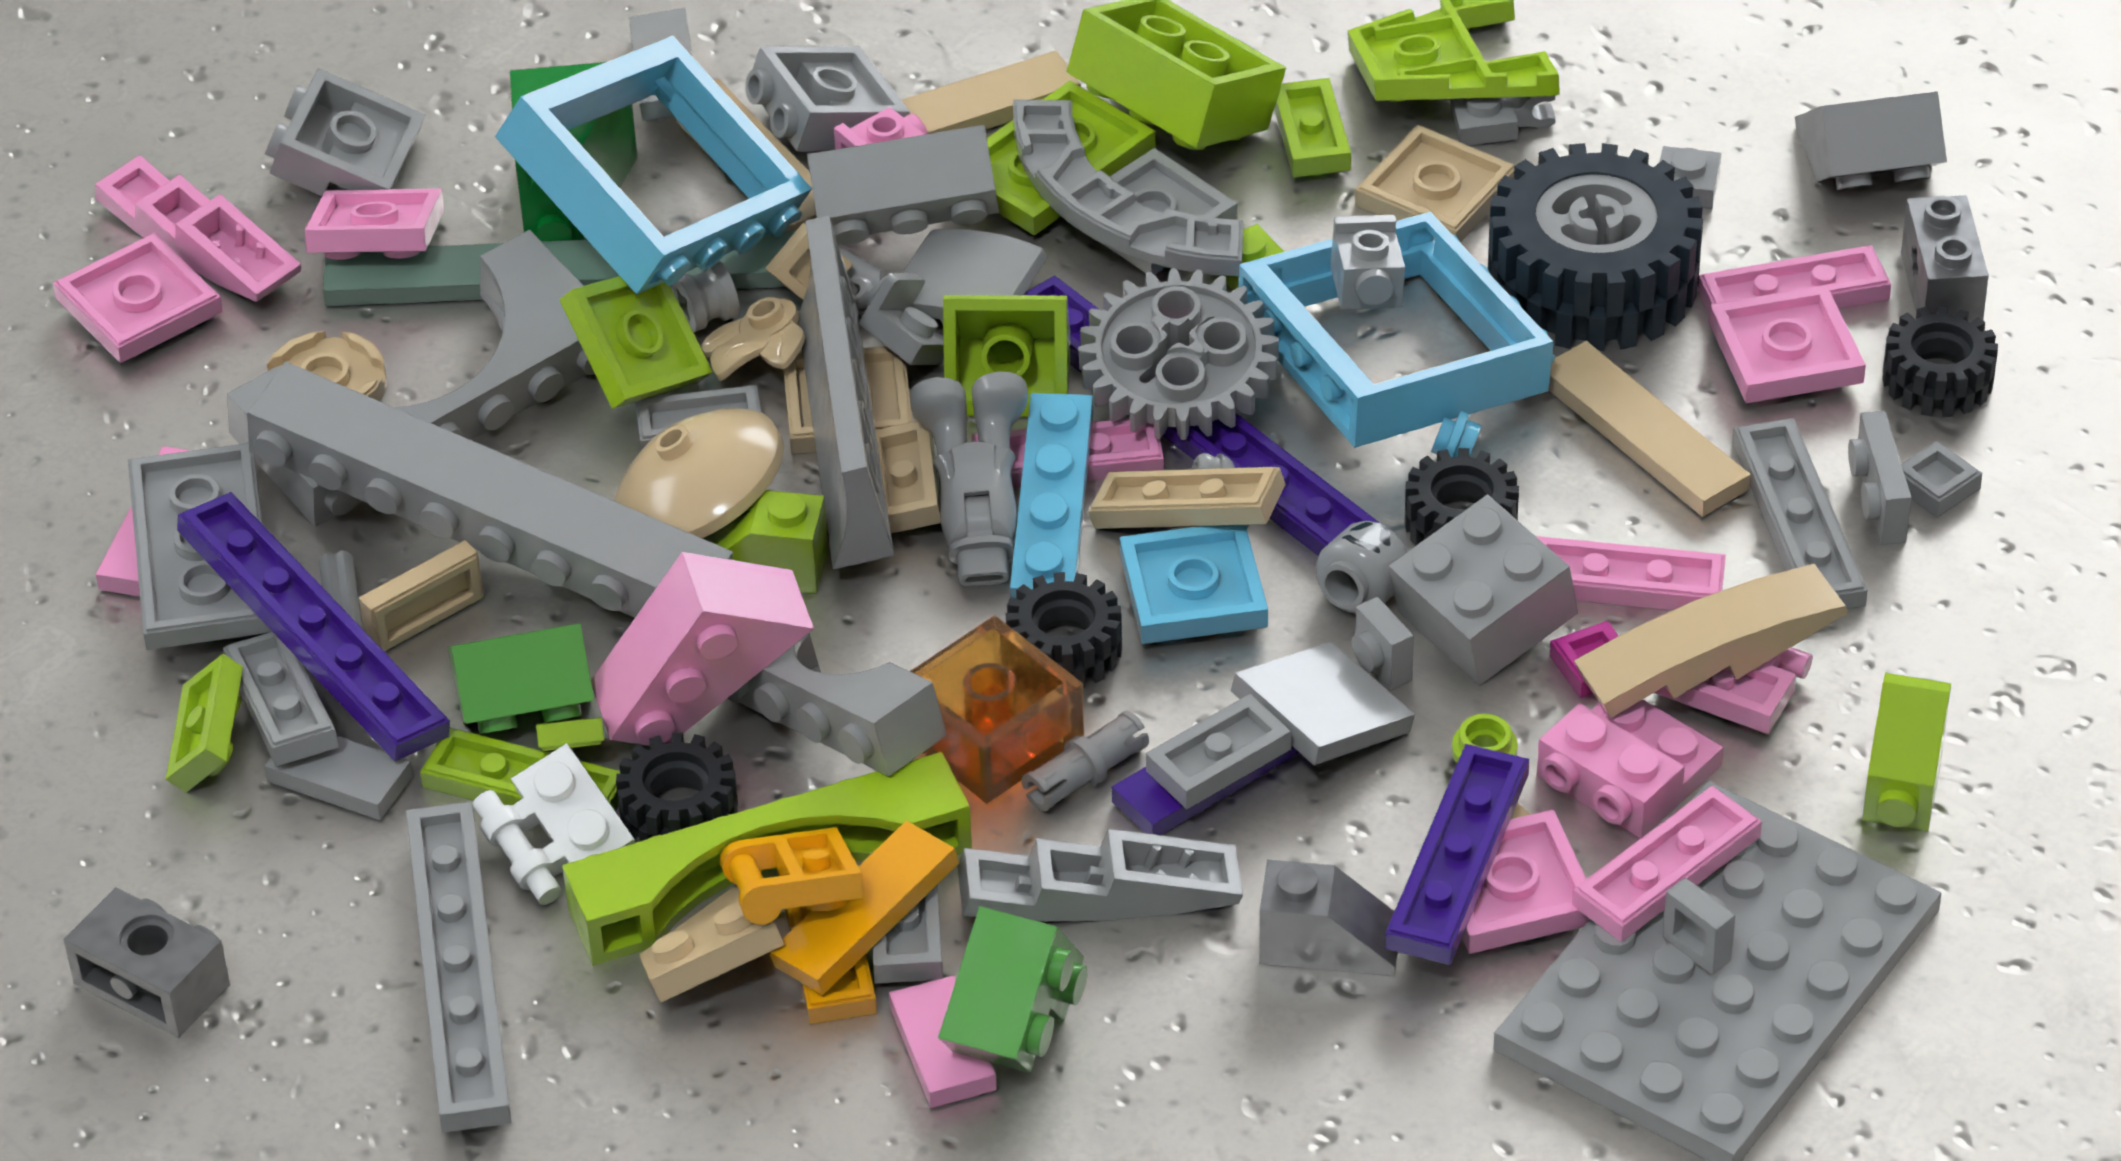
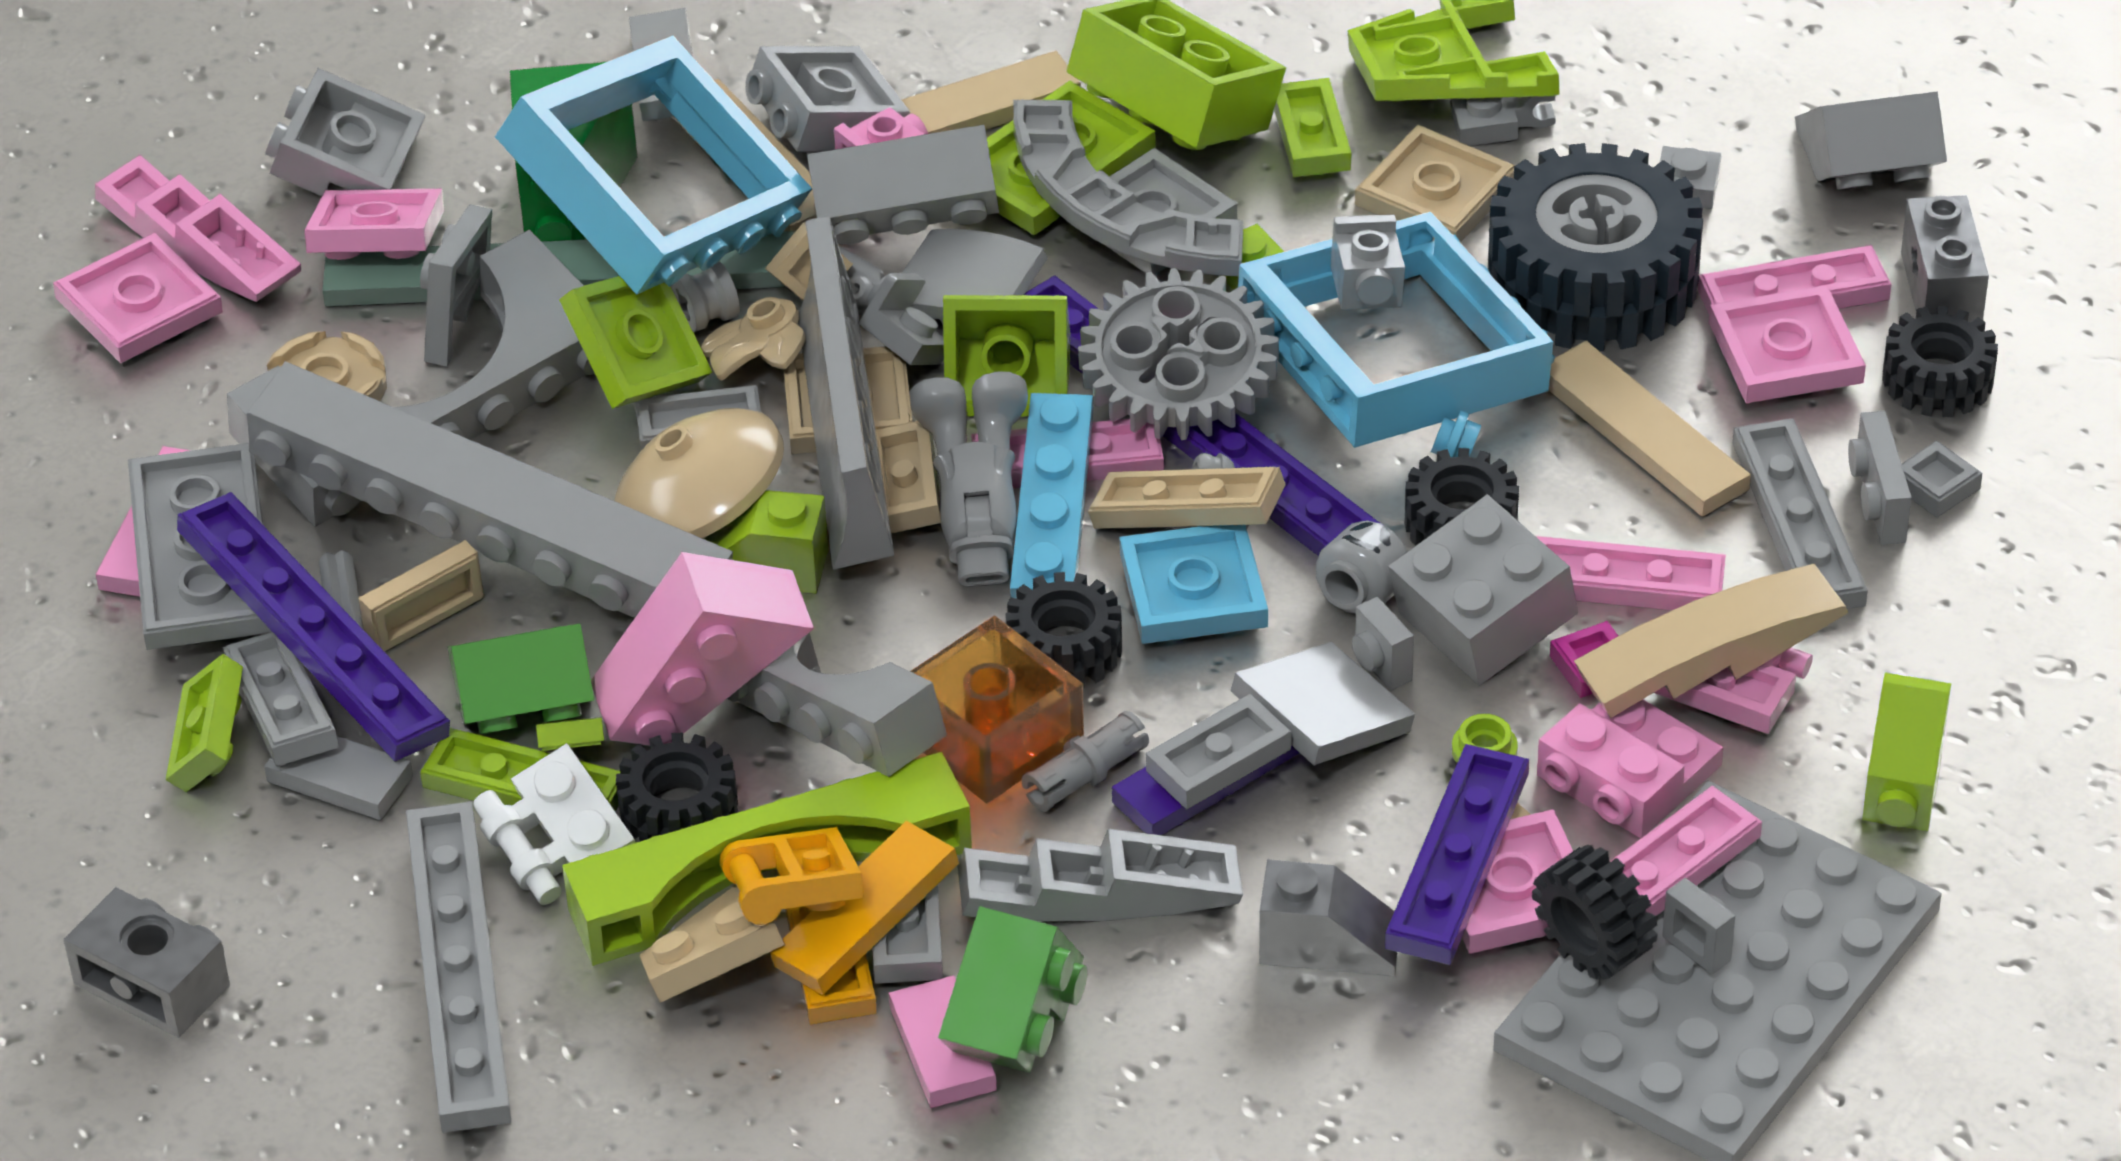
none -> light grey wing [420,204,492,367]
none -> black tyre [1532,845,1658,980]

